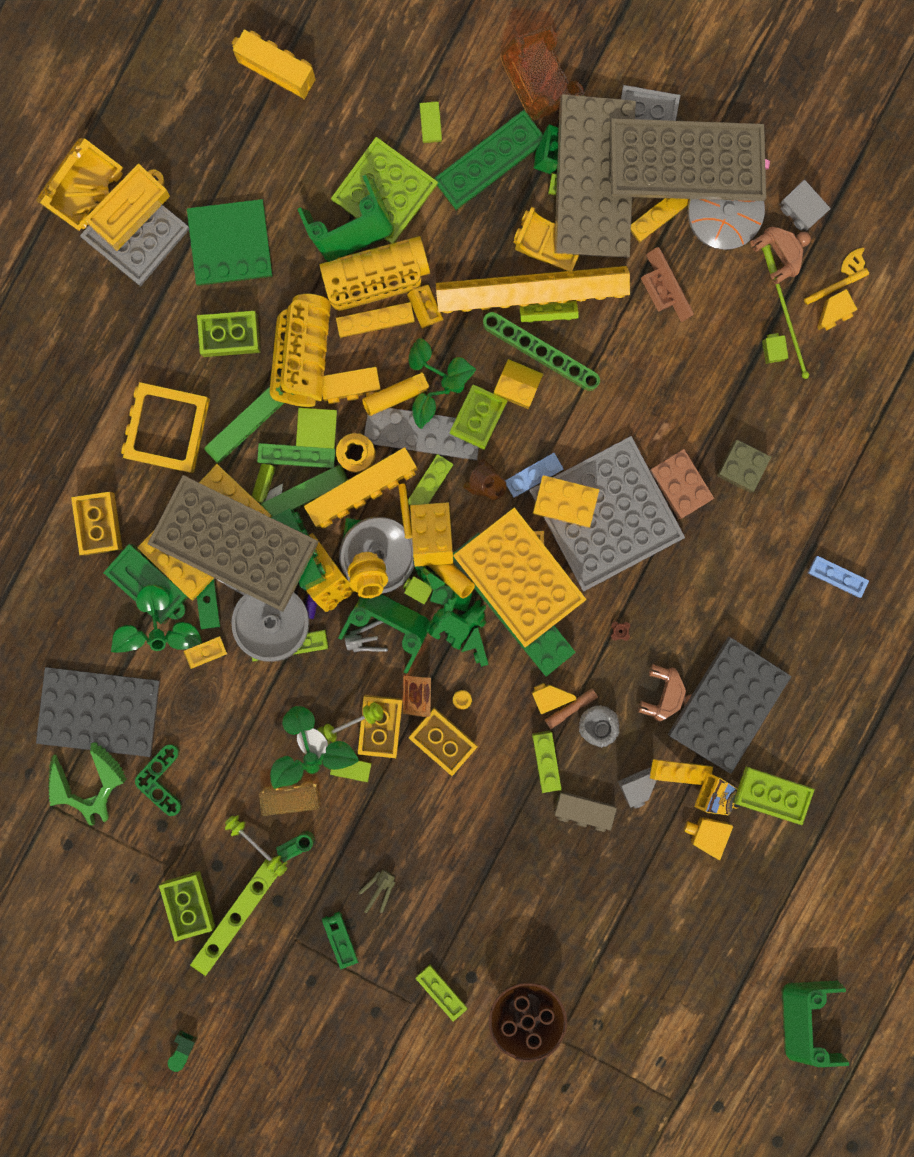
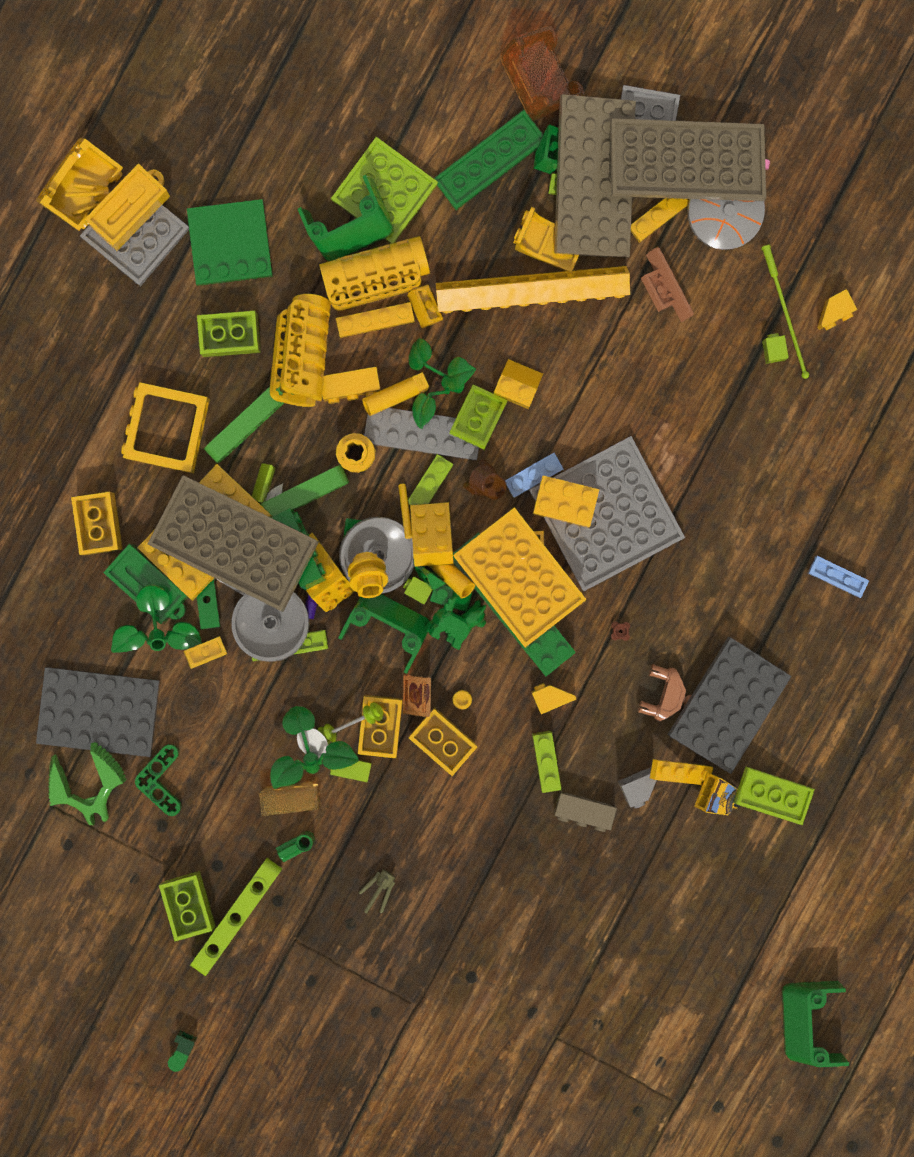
lime axle [225,815,287,877] -> none
yellow piece [231,30,316,100] -> none
bright green plate [257,443,336,468] -> none
lime piece [296,408,337,449] -> none
yellow brick [304,447,417,529] -> none
green plate [322,911,359,970] -> none
light grey plant [345,620,388,652] -> none
lime plate [415,964,468,1022] -> none
lime tile [420,102,442,143] -> none
green slope [461,627,489,667] -> none
bright green beam [483,312,600,391] -> none
reddish brown cone [489,982,567,1062] -> none
lime plate [519,301,578,322] -> none
nougat piece [545,688,598,729] -> none
light grey hair [579,705,619,748] -> none
nougat brick [650,449,714,520] -> none
yellow torso [684,817,733,860] -> none
olive brick [716,440,771,493] -> none
nougat connector [750,227,811,284] -> none
light grey slope [779,180,831,232] -> none
yellow piece [804,248,869,305] -> none

